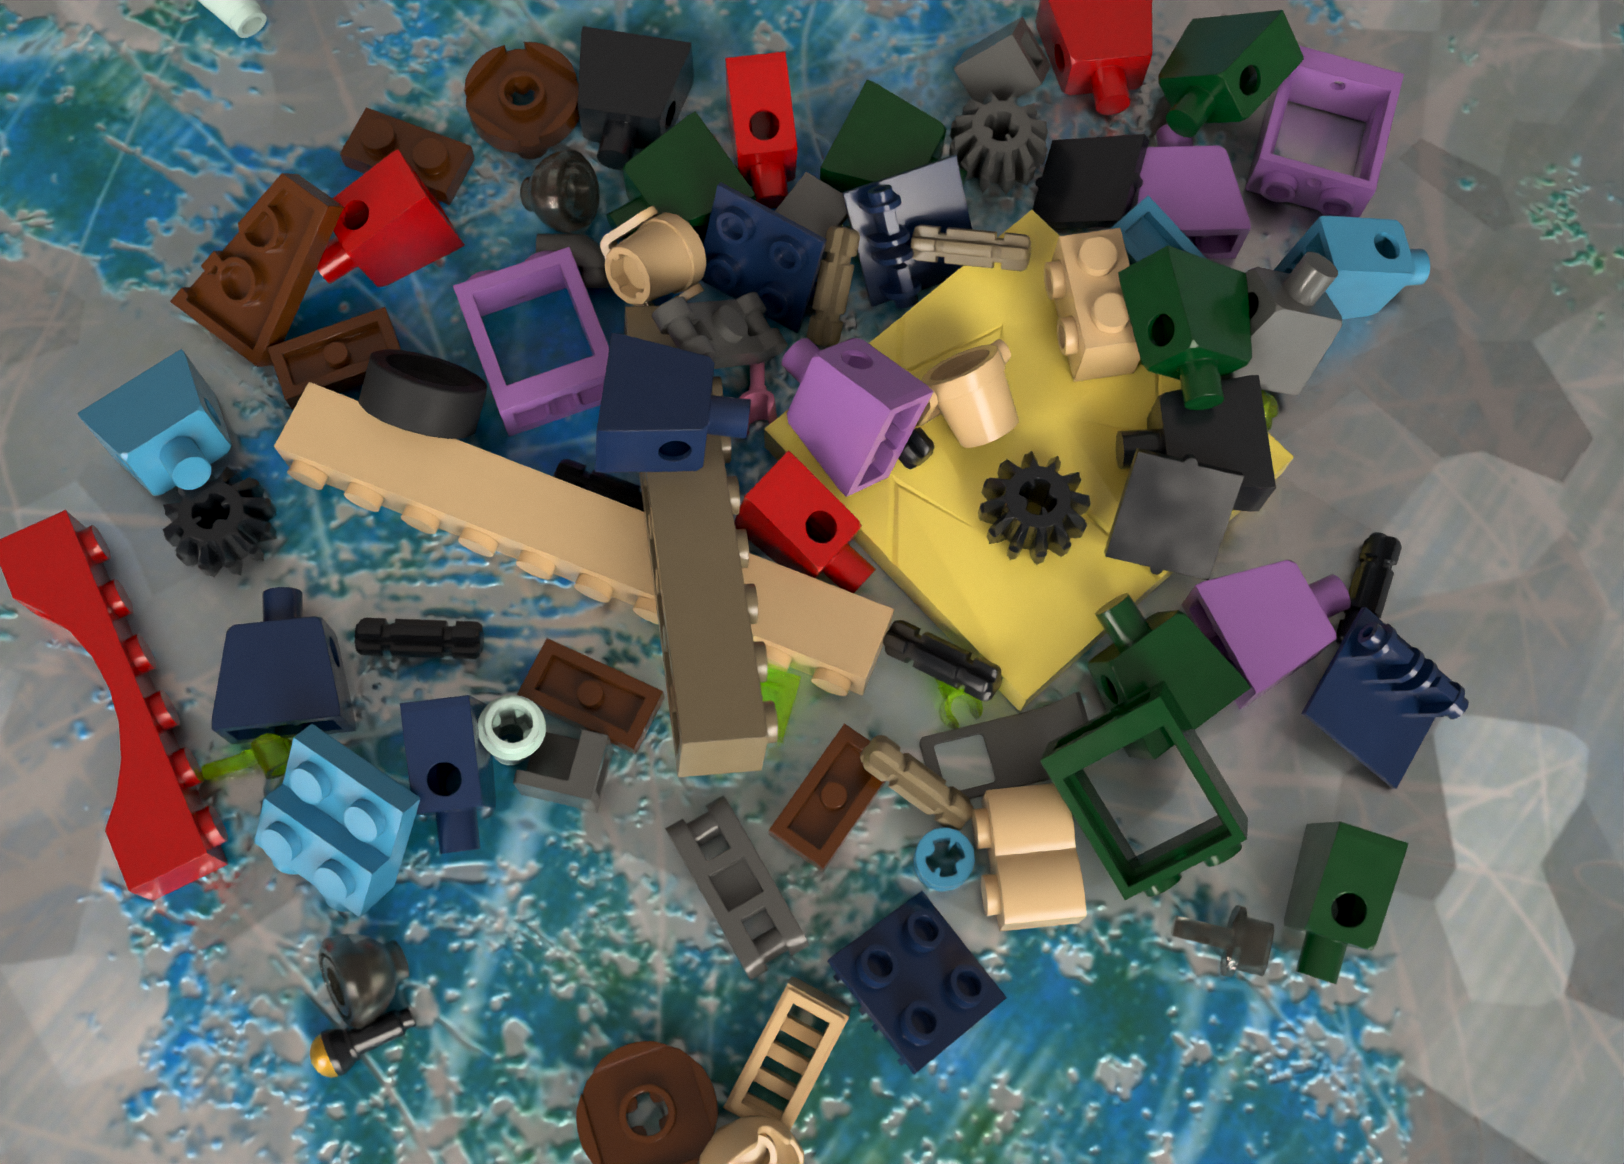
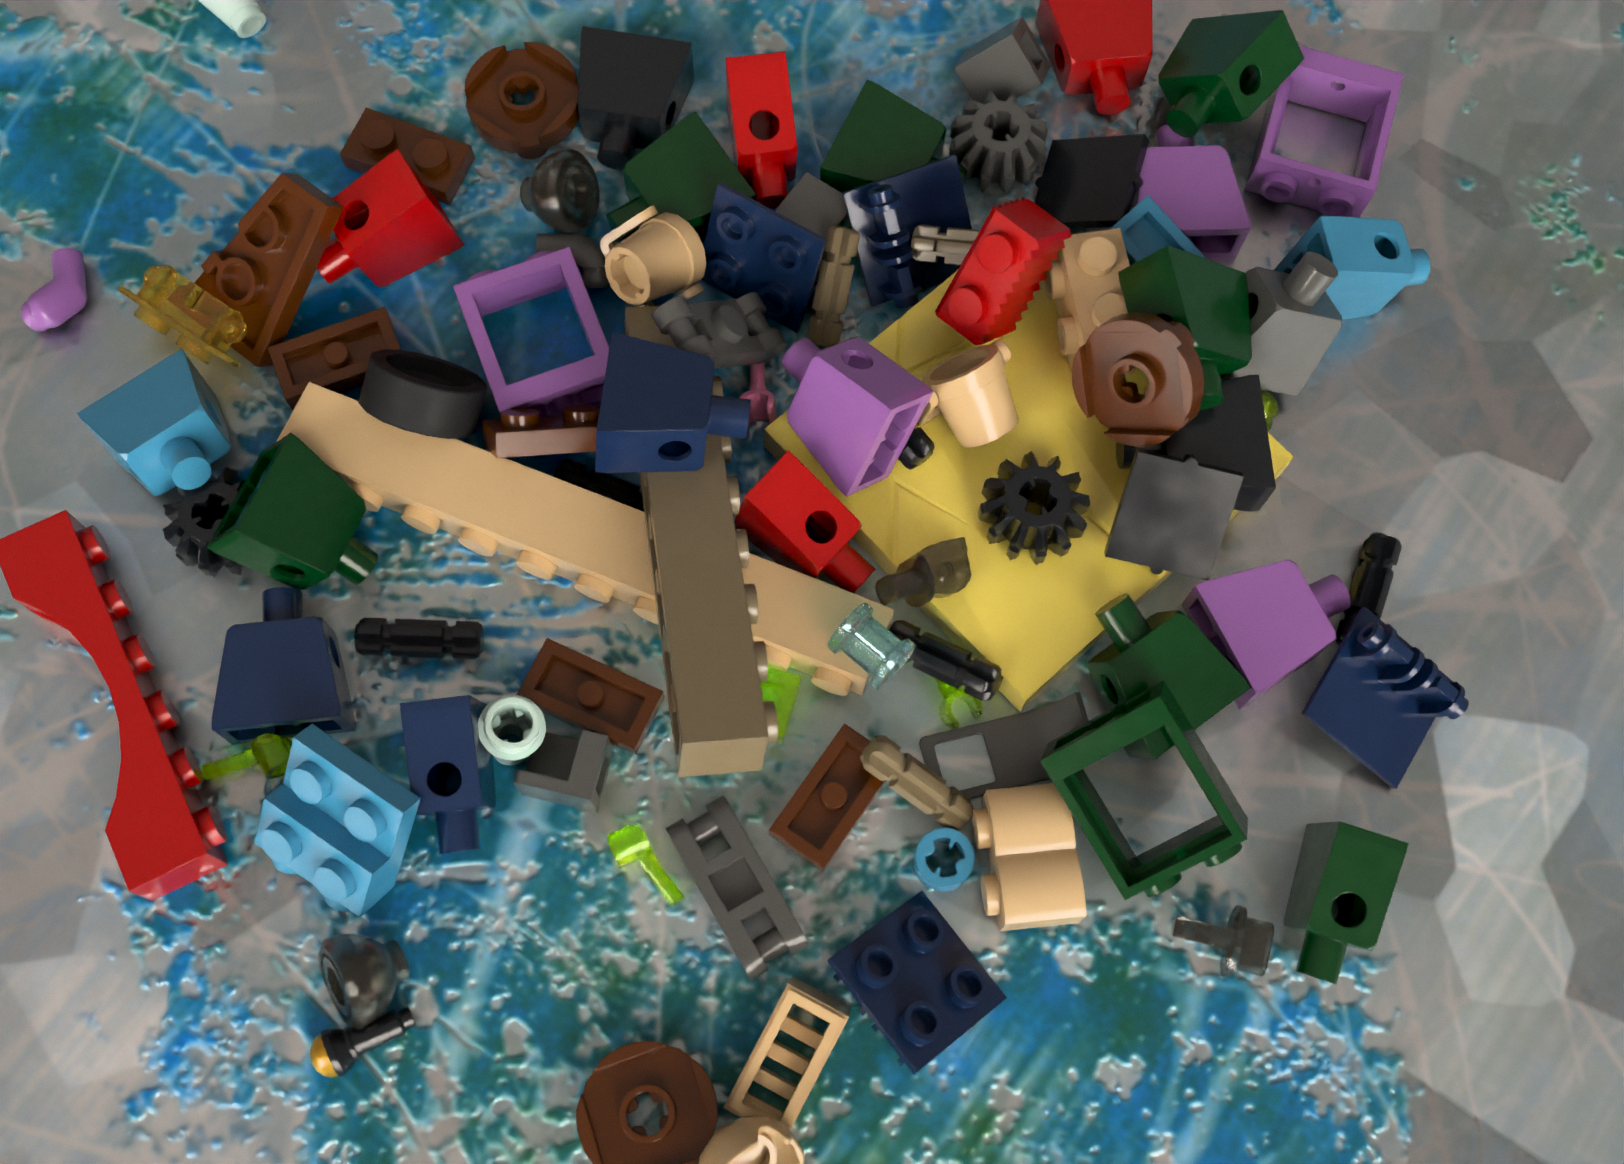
none -> medium lavender arm [21,248,87,331]
none -> clear yellow hinge [117,265,247,368]
none -> dark green torso [206,433,378,590]
none -> reddish brown plate [482,405,600,458]
none -> clear neon green hand [607,825,684,907]
none -> clear light blue bush [827,602,916,691]
none -> clear smoke piece [875,537,971,607]
none -> red brick [935,197,1071,346]
none -> reddish brown plate [1072,312,1204,447]

